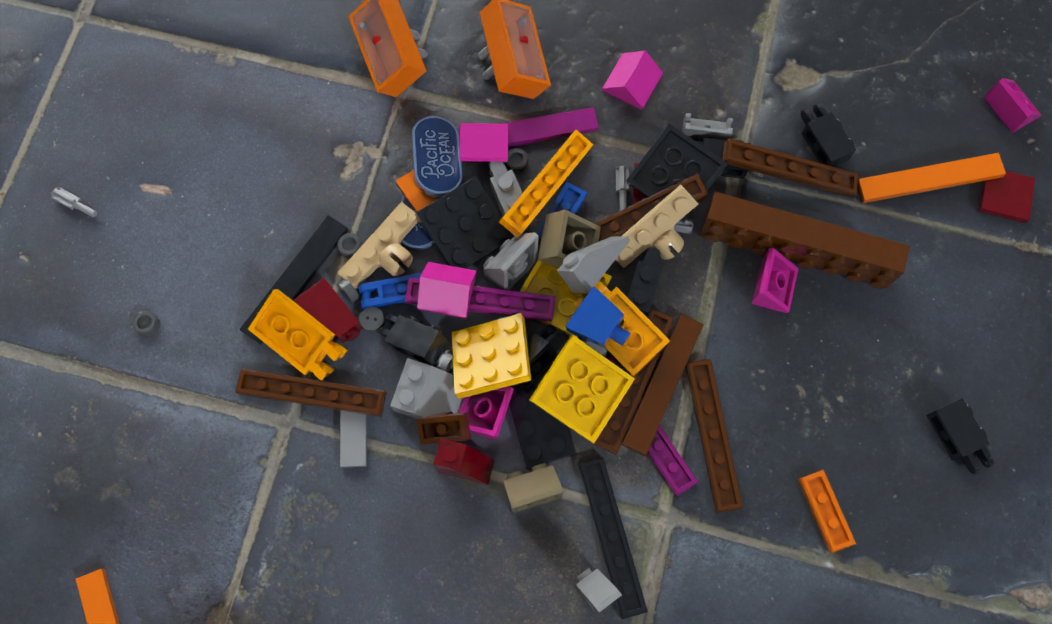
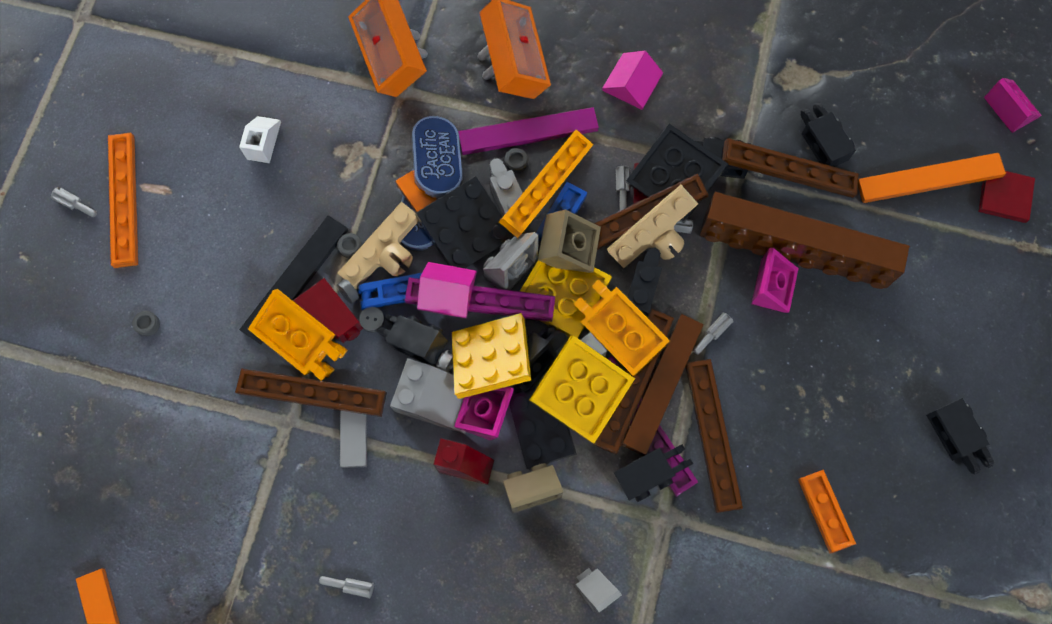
reddish brown slope [416,411,471,445] -> none
dark pink slope [460,123,509,162] -> none
light grey slope [557,237,630,293] -> none
blue torso [566,286,631,347] -> none
black tile [578,457,648,619] -> none
light grey hinge [682,113,733,142] -> none
none -> orange tile [108,133,138,268]
none -> white slope [239,116,281,163]
none -> light grey axle [319,576,374,599]
none -> black hinge [614,444,693,502]
none -> light grey axle [693,312,734,354]

